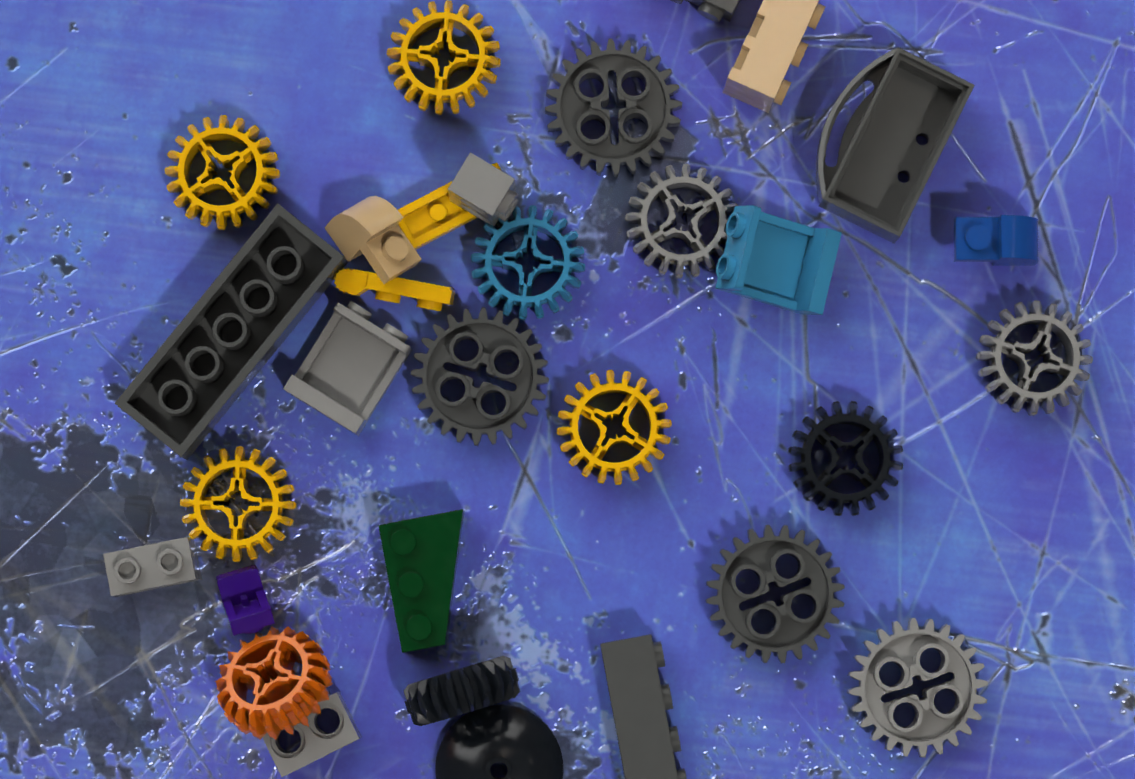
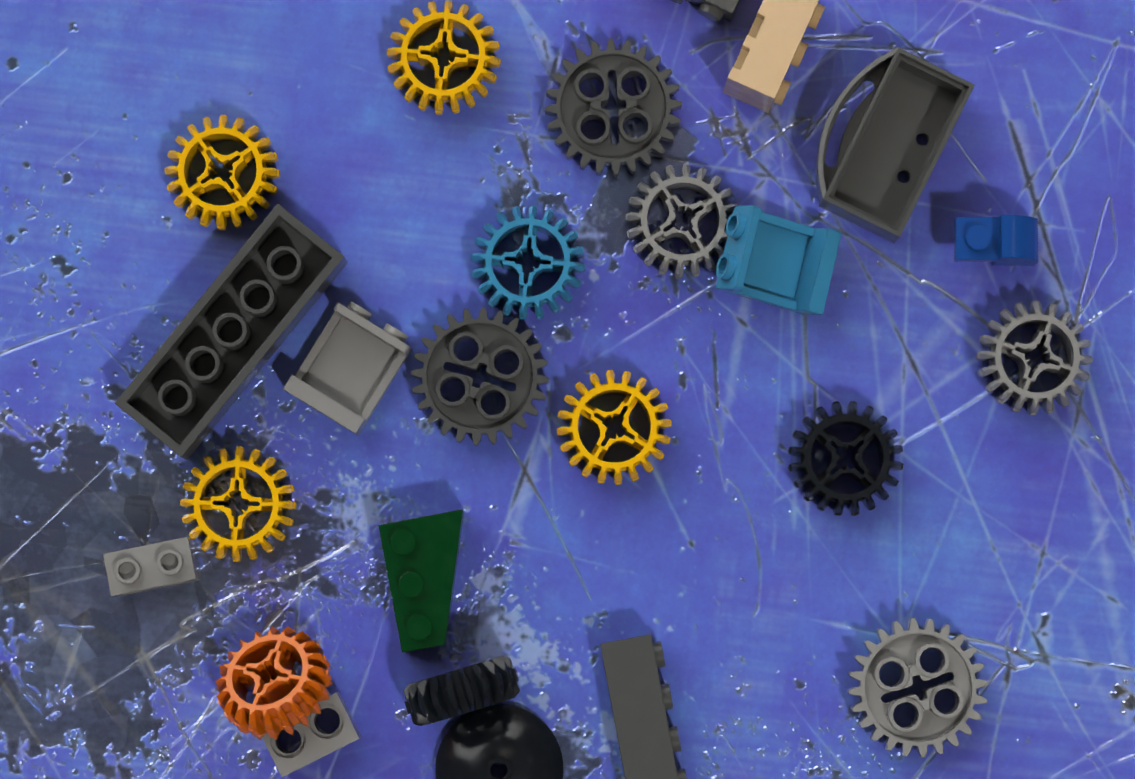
dark purple bracket [216,565,275,636] -> none
tan brick [325,196,422,284] -> none
yellow hinge [334,268,455,311] -> none
yellow hinge [398,163,501,250] -> none
light grey brick [448,152,518,227] -> none
dark grey gear [705,525,845,663] -> none

